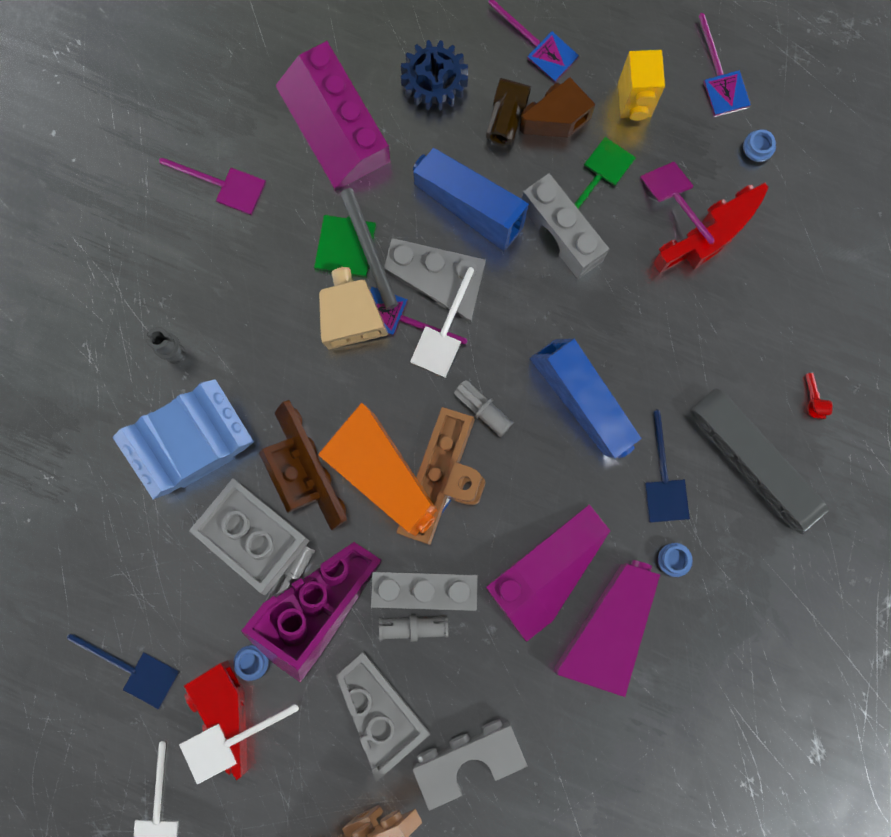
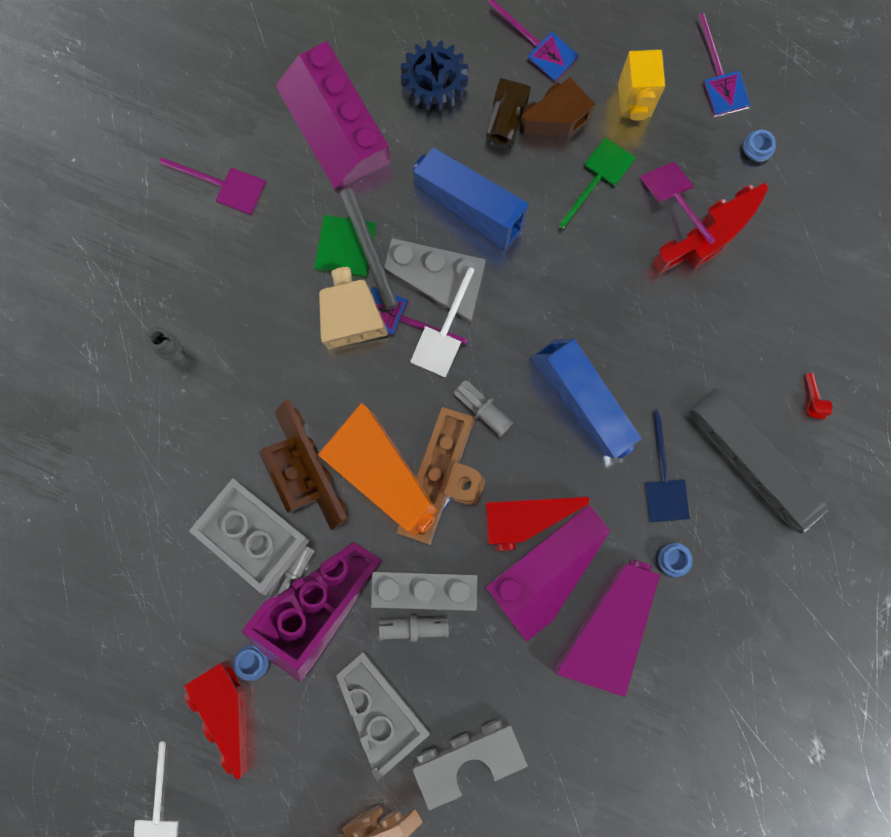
dark blue piece [67,634,180,709] -> none
medium blue slope [113,379,254,499] -> none
white piece [179,705,299,784] -> none
light grey arch [522,173,609,279] -> none
none -> red slope [485,497,589,551]

